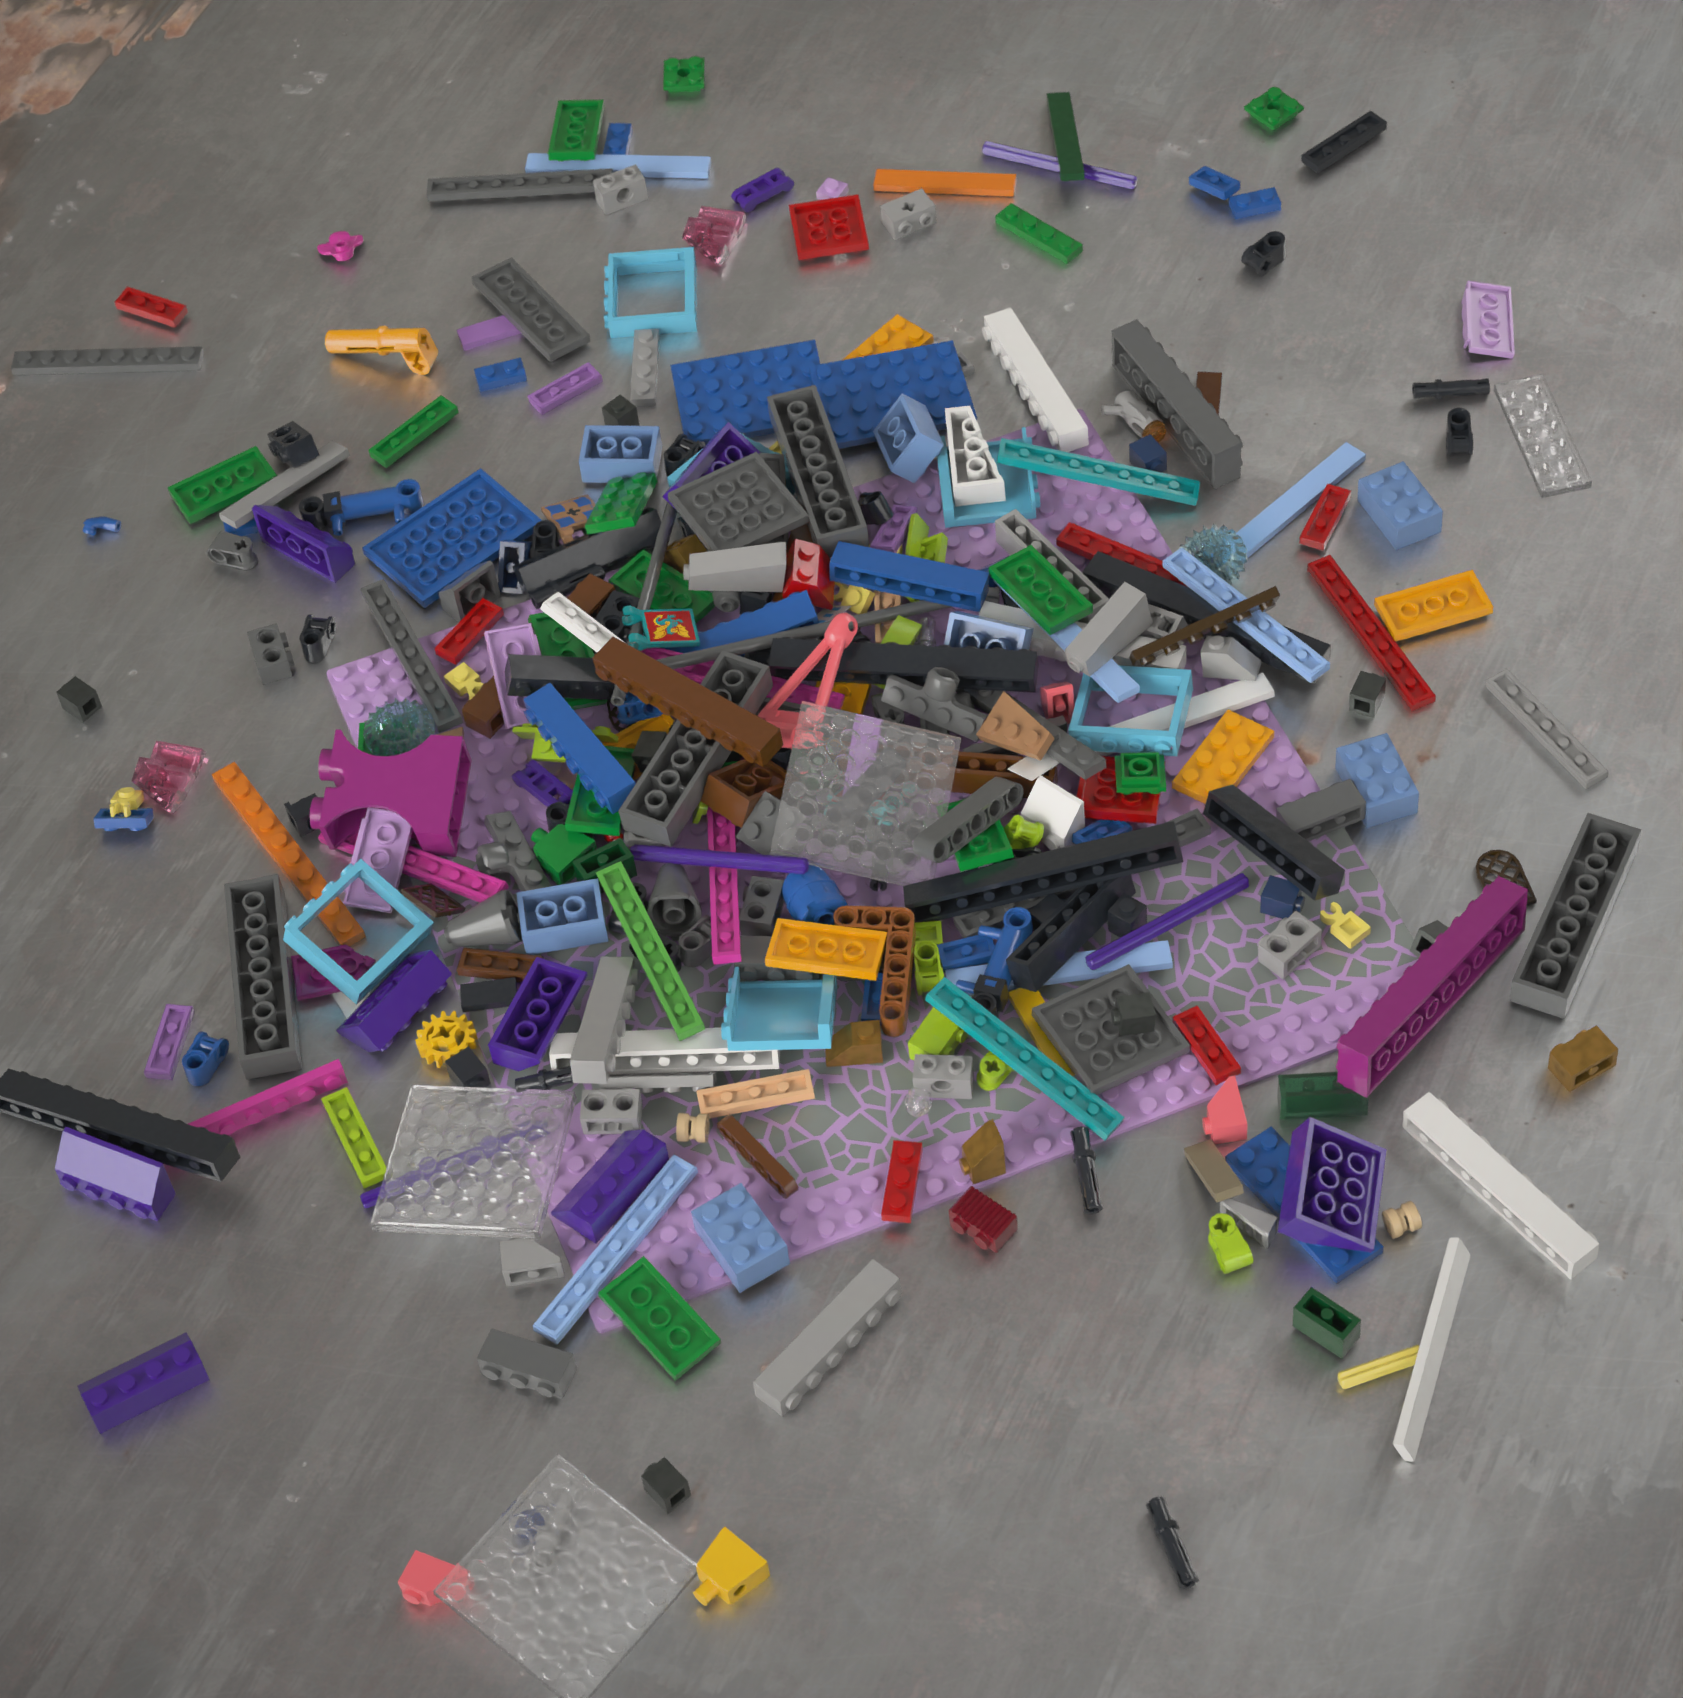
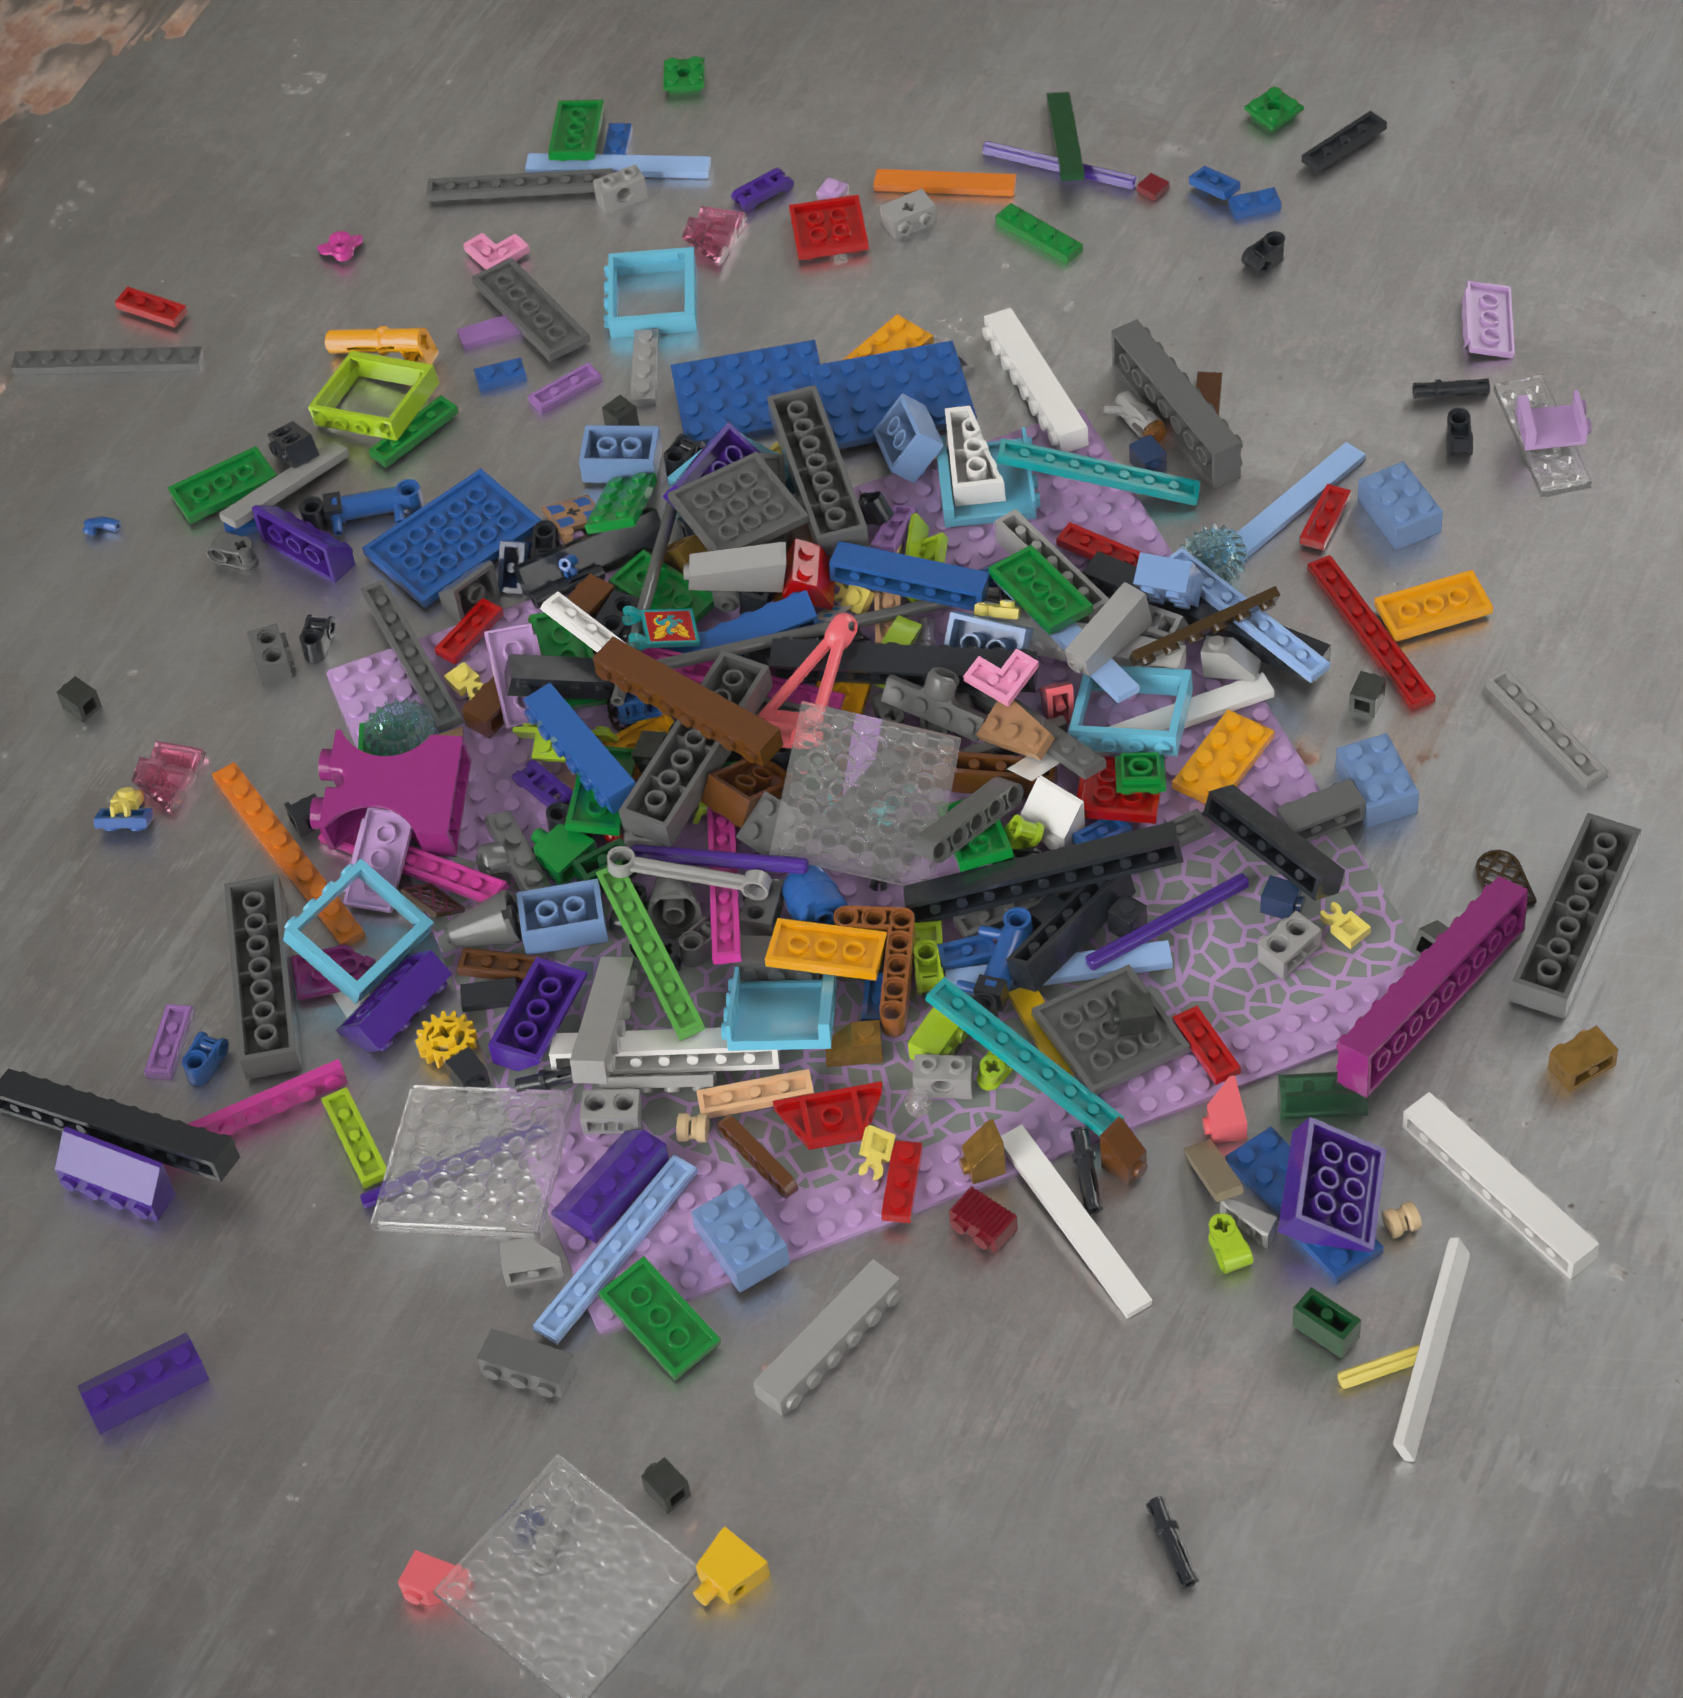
none -> lime window [308,350,440,441]
none -> bright pink plate [463,233,530,270]
none -> blue arm [558,554,578,578]
none -> light grey piece [607,846,772,900]
none -> red wing [773,1081,883,1150]
none -> light yellow plate [859,1125,896,1181]
none -> bright pink plate [963,649,1039,707]
none -> light yellow plate [974,600,1022,620]
none -> white tile [1001,1125,1152,1319]
none -> reddish brown slope [1100,1116,1148,1186]
none -> medium blue brick [1133,552,1205,609]
none -> dark red tile [1136,173,1170,201]
none -> lavender panel [1516,390,1591,450]

